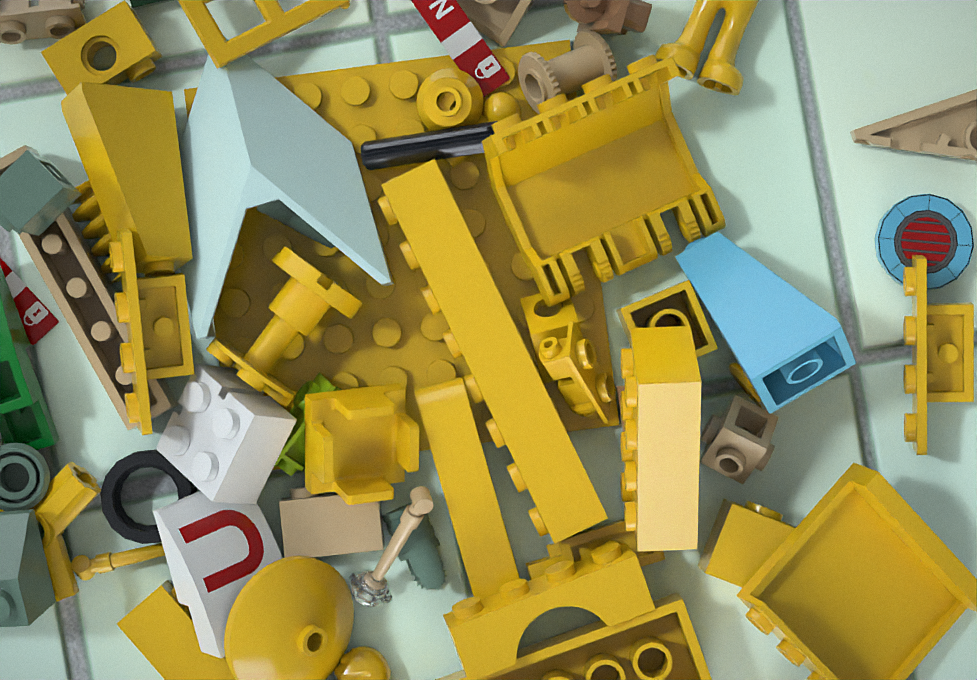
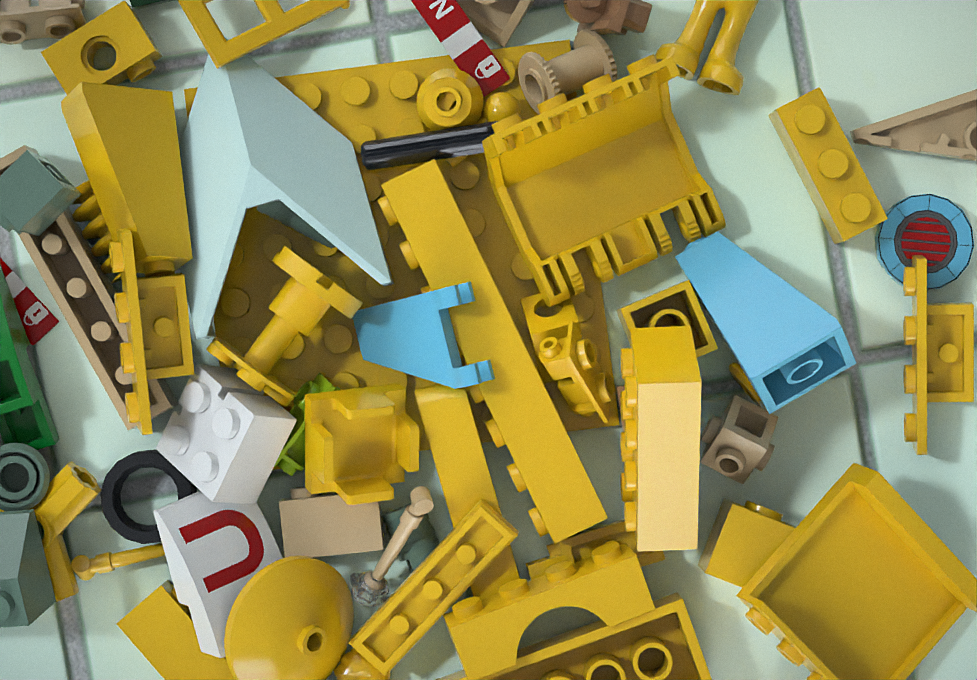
none -> yellow tile [348,499,519,676]
none -> medium azure flag [353,281,495,389]
none -> yellow brick [768,87,888,244]

